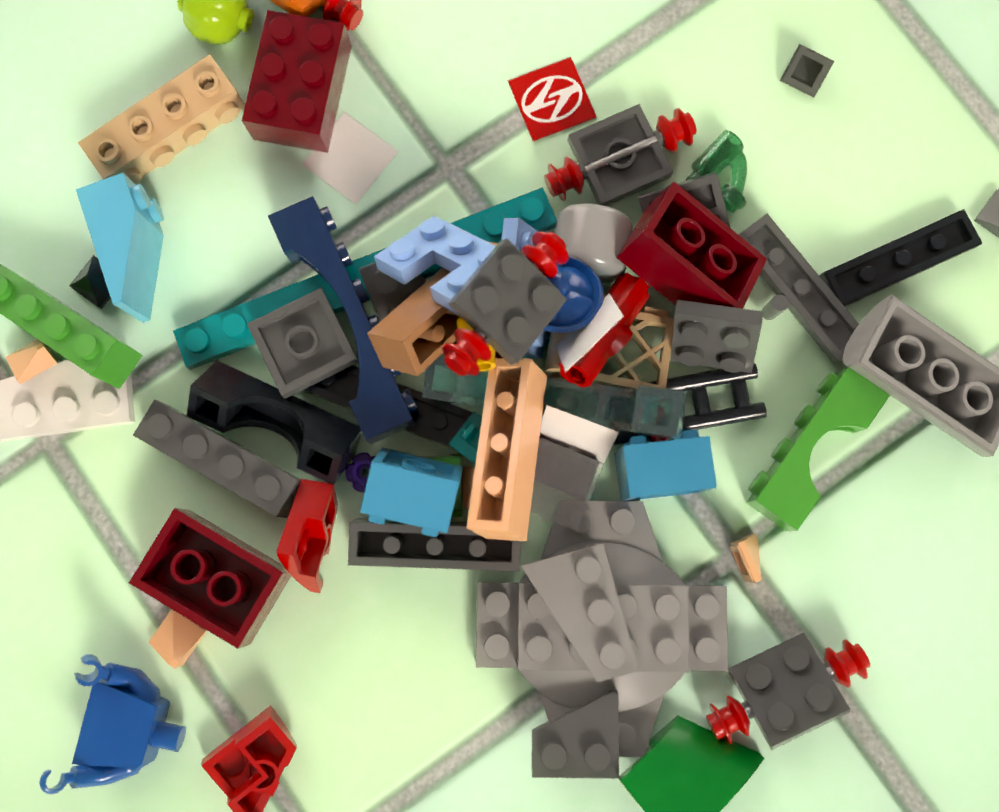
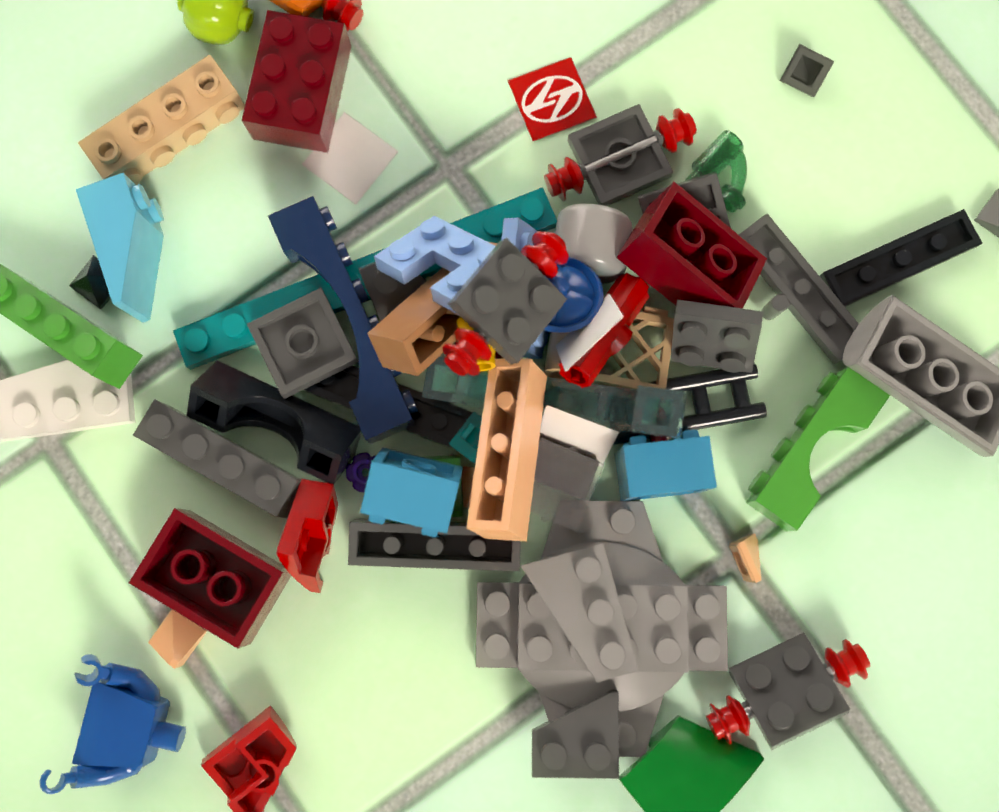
light nougat slope [5,339,57,384] -> none

